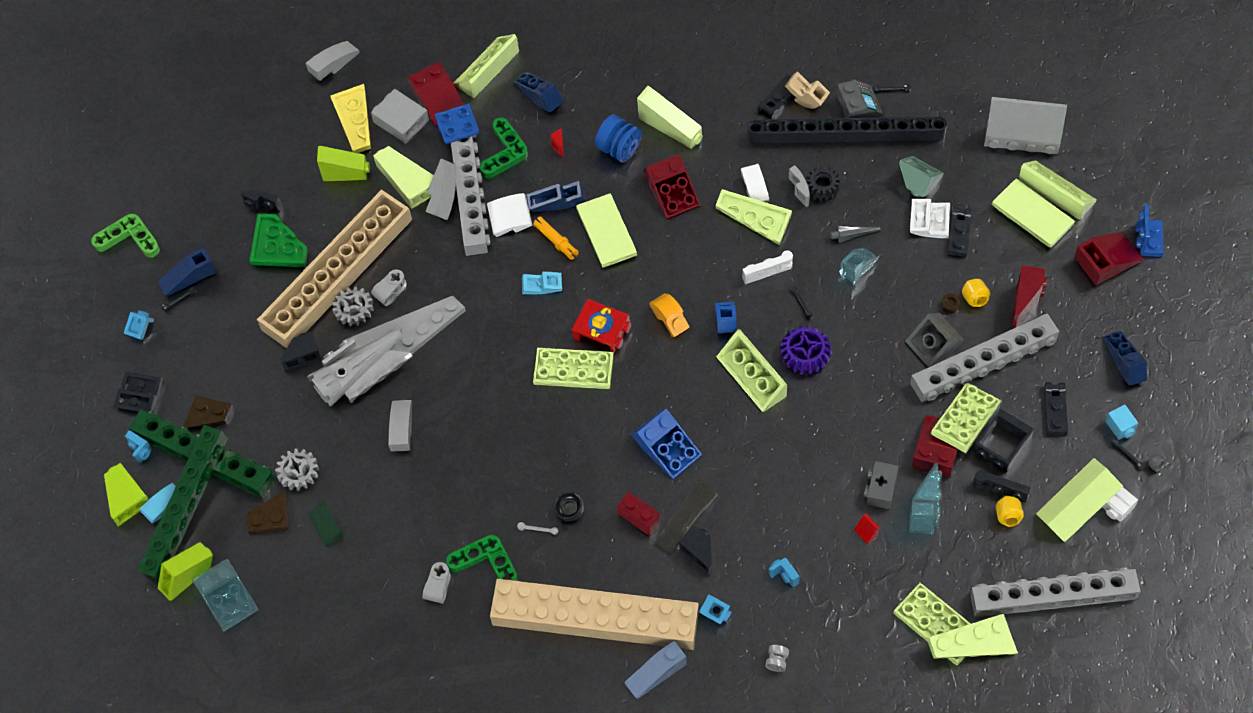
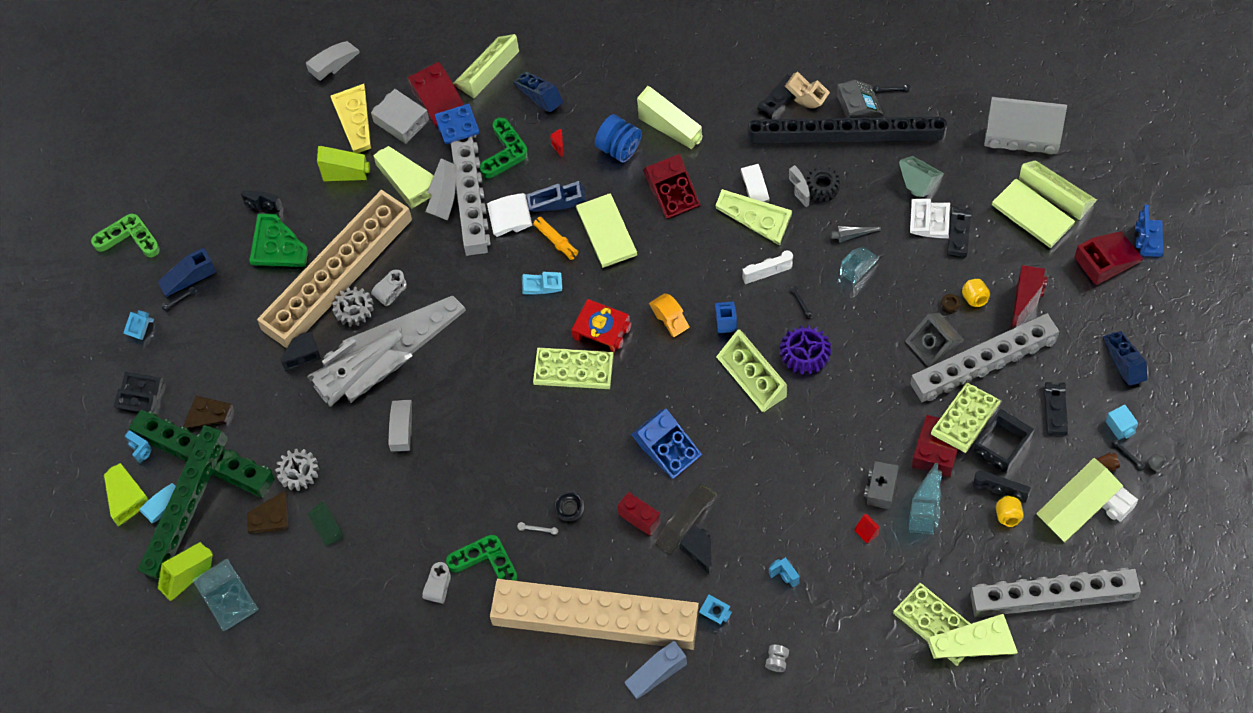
none -> reddish brown cone [1096,452,1120,472]

